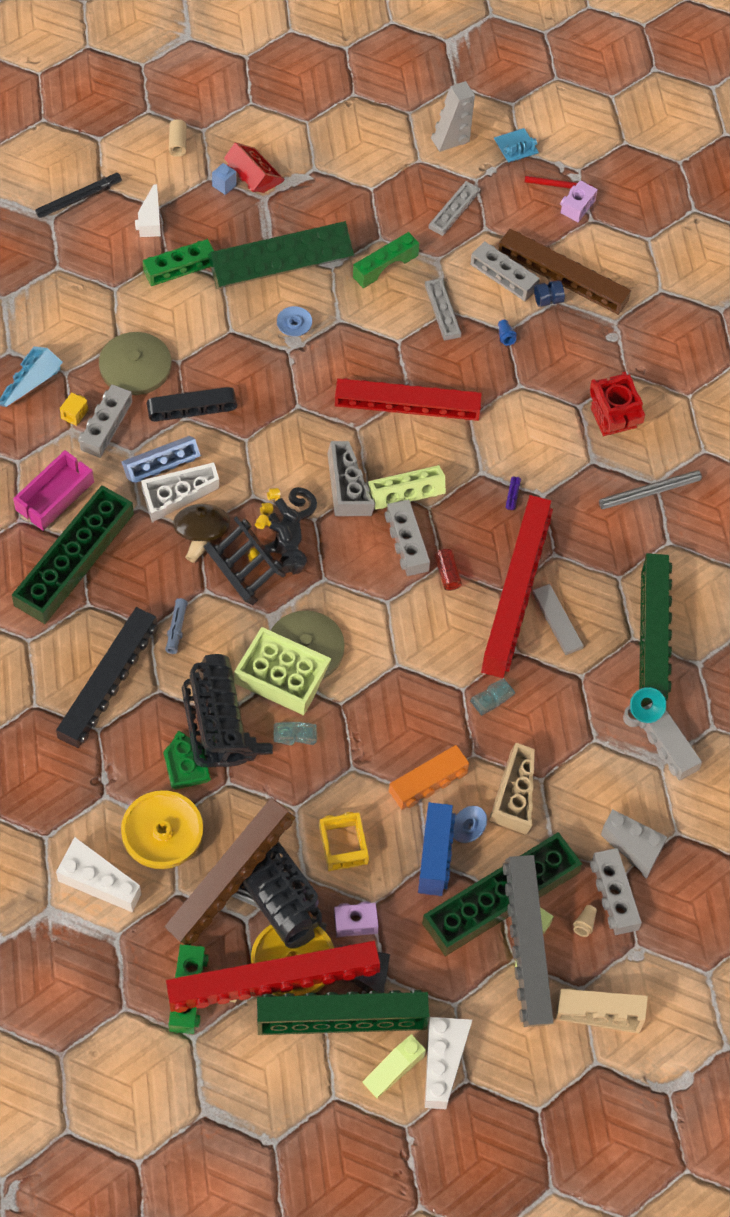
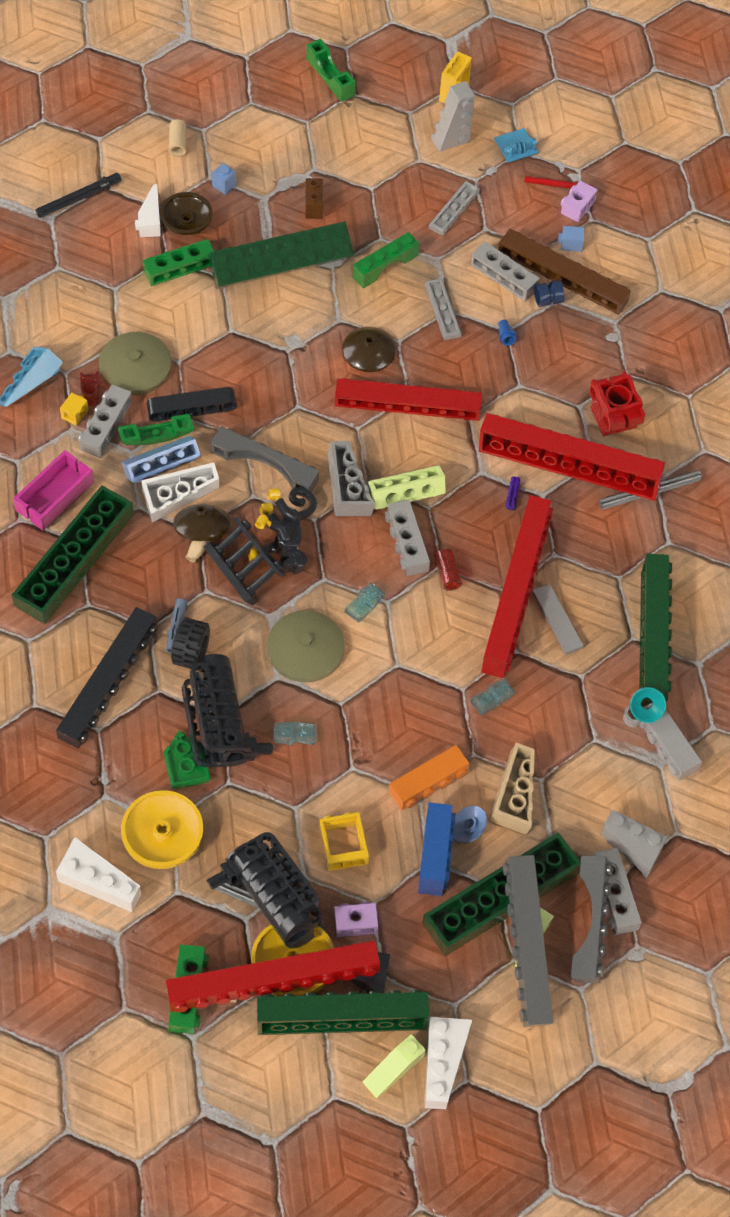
reddish brown brick [165,797,296,945] -> none
red slope [224,142,285,193] -> none
yellowish green slope [234,627,331,715] -> none
medium blue dish [277,306,312,336] -> none
tan wedge [556,988,648,1034] -> none
tan cone [573,905,597,937] -> none
none -> clear red piece [80,371,99,406]
none -> green slope [118,414,194,445]
none -> dark brown dish [160,192,212,235]
none -> black tyre [171,617,210,669]
none -> dark grey arch [211,427,319,492]
none -> reddish brown brick [305,178,323,219]
none -> green arch [306,38,356,102]
none -> dark brown dish [342,327,396,372]
none -> clear light blue slope [344,582,385,623]
none -> yellow window [439,51,472,103]
none -> red brick [479,413,665,501]
none -> medium blue brick [558,226,584,252]
none -> dark grey arch [571,856,613,983]

